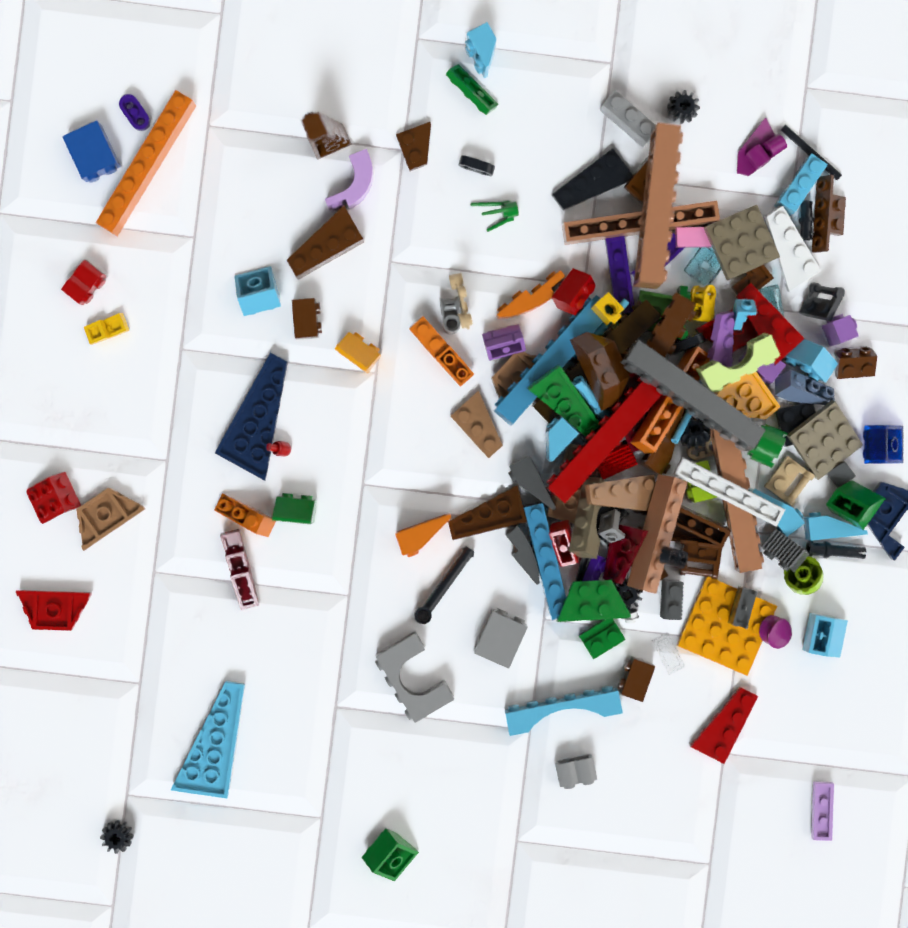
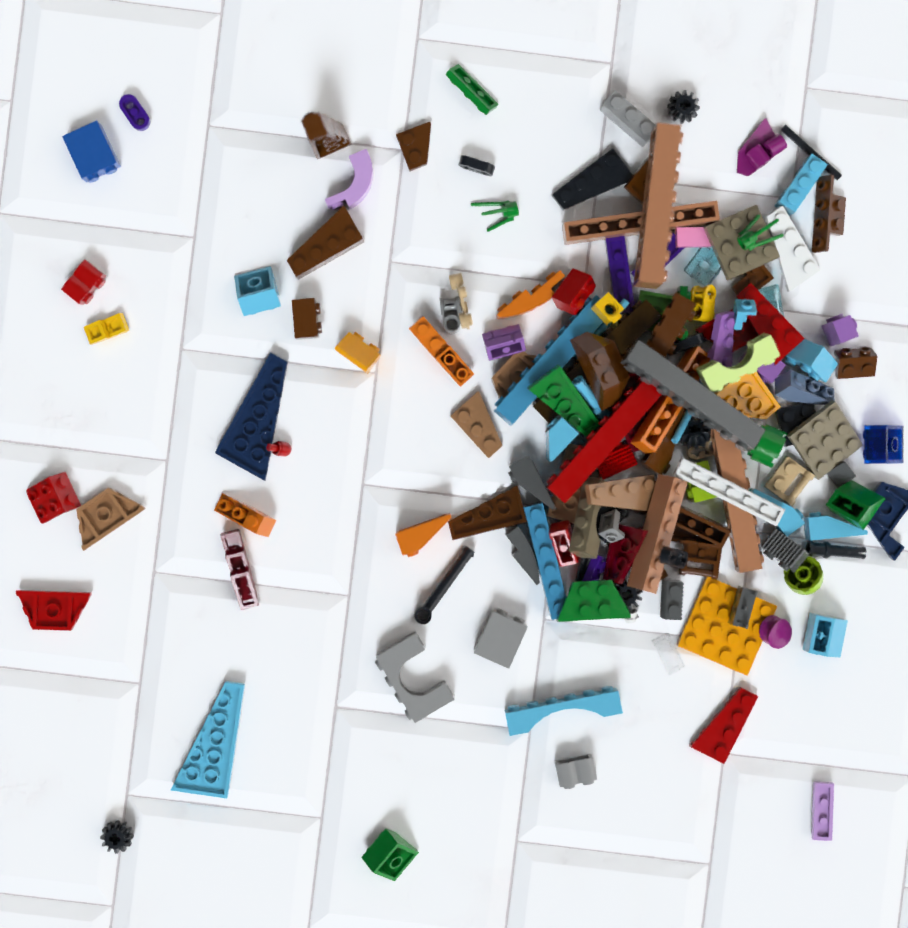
orange brick [95,90,196,237] -> none
green slope [272,493,317,525] -> none
medium azure slope [465,22,497,79] -> none
green plate [578,619,626,660] -> none
reddish brown brick [617,656,656,702] -> none
black pin [798,200,814,241] -> none
black plate [799,282,845,322] -> none
none -> green plant [737,214,784,251]

